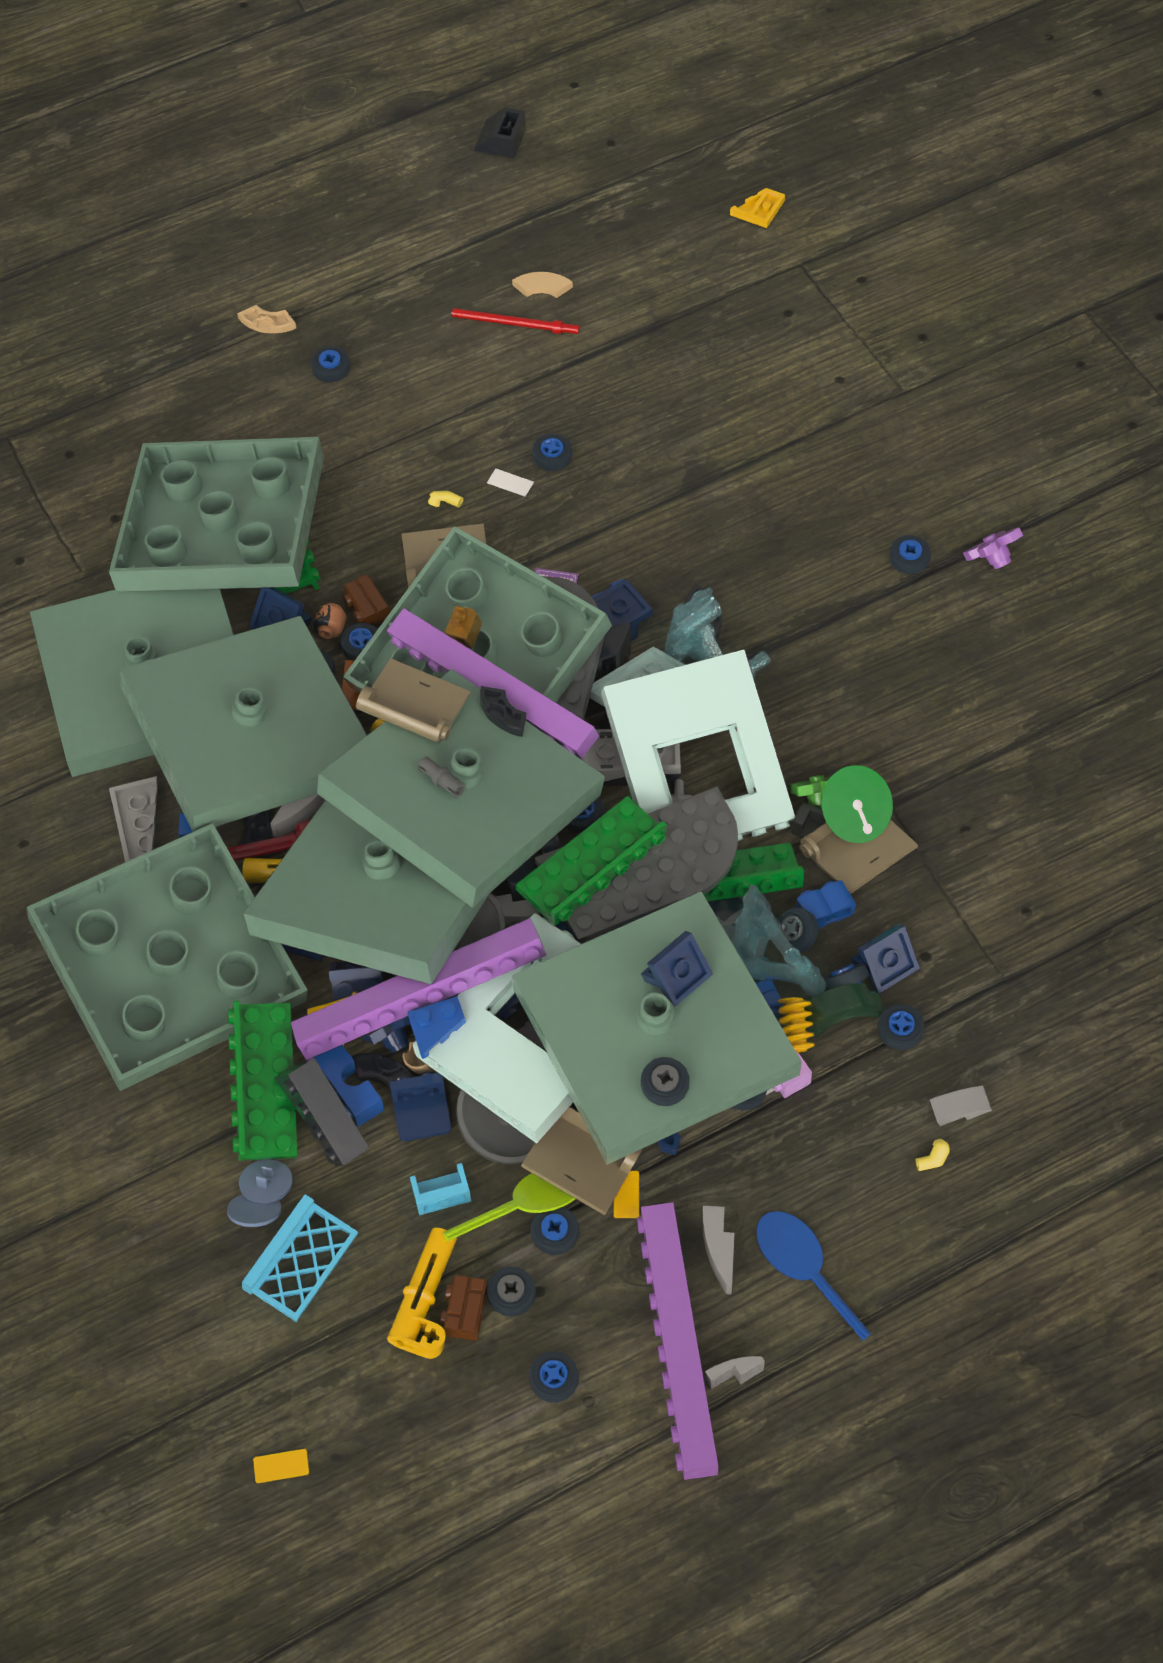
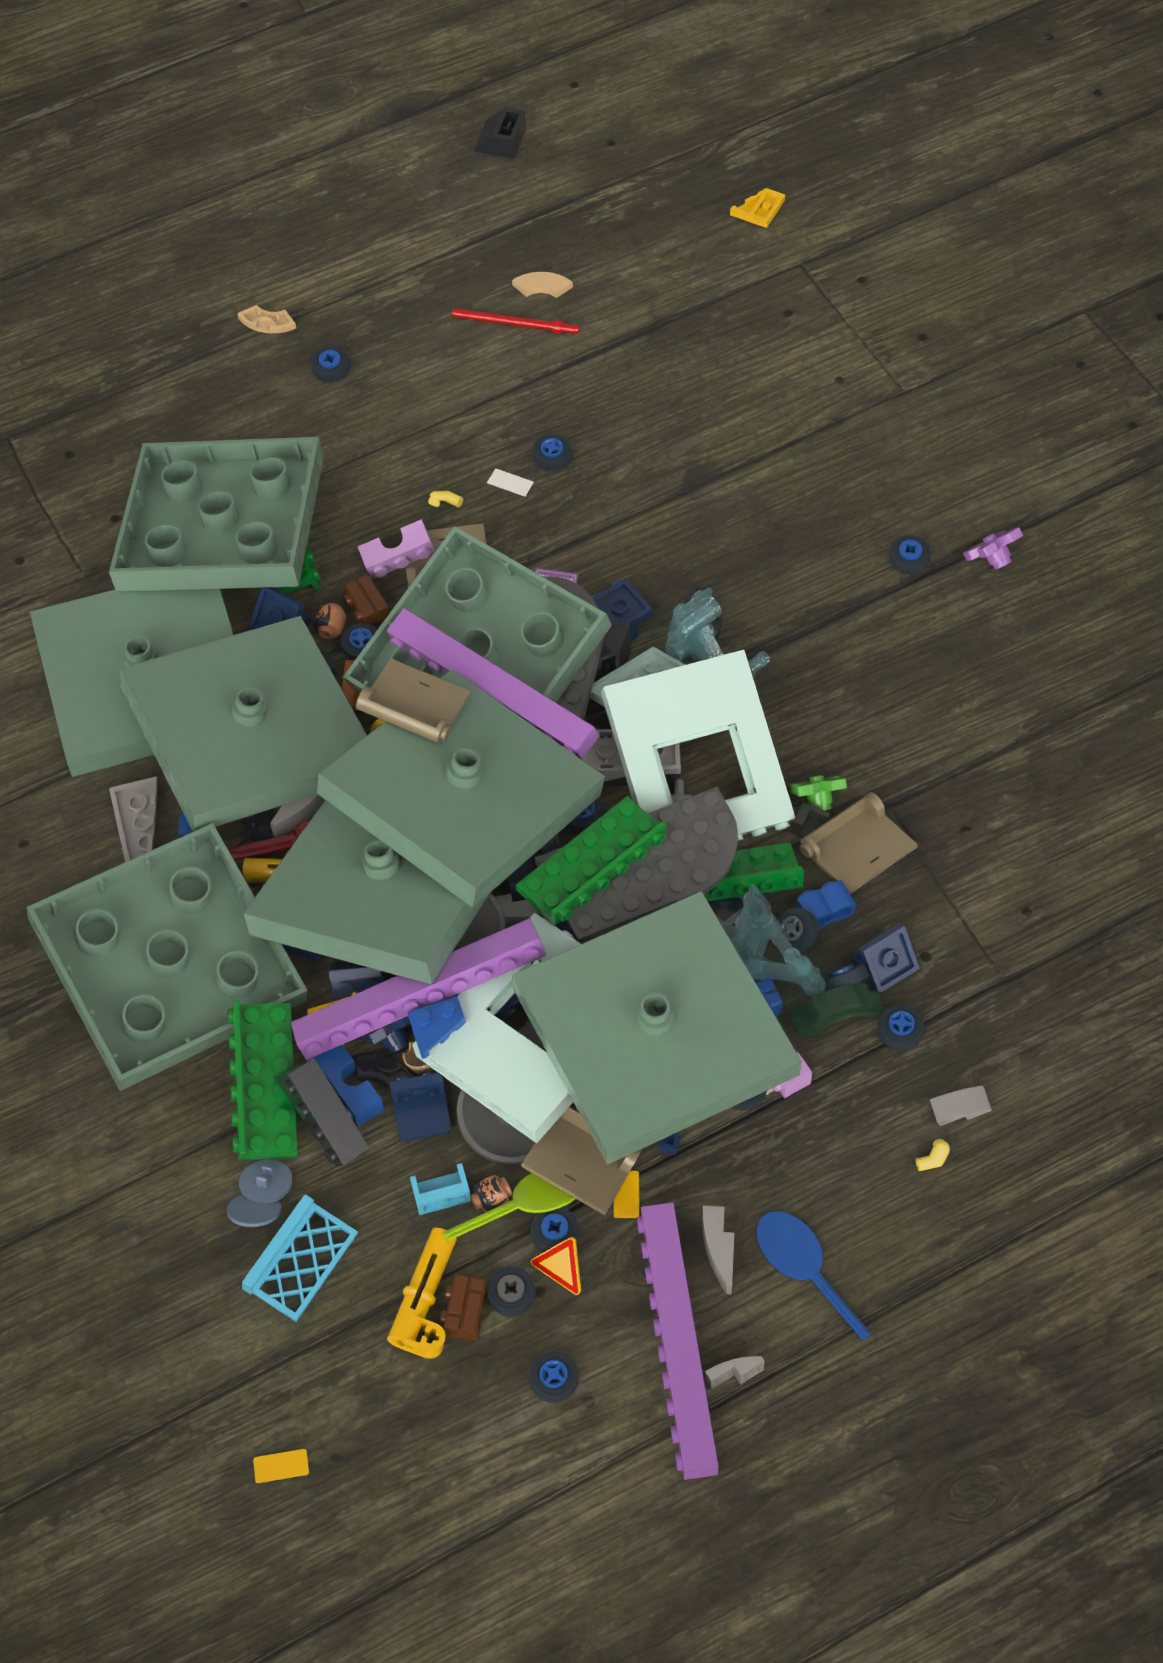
dark grey pin [418,756,466,798] -> none
pearl gold brick [445,606,482,649] -> none
black tile [480,686,527,737] -> none
dark blue bracket [641,931,713,1007] -> none
black wheel [641,1057,690,1106] -> none
yellow piece [778,998,815,1053] -> none
green piece [822,765,893,843] -> none
none -> lavender arch [358,519,435,579]
none -> head [470,1174,512,1213]
none -> piece [531,1237,581,1295]

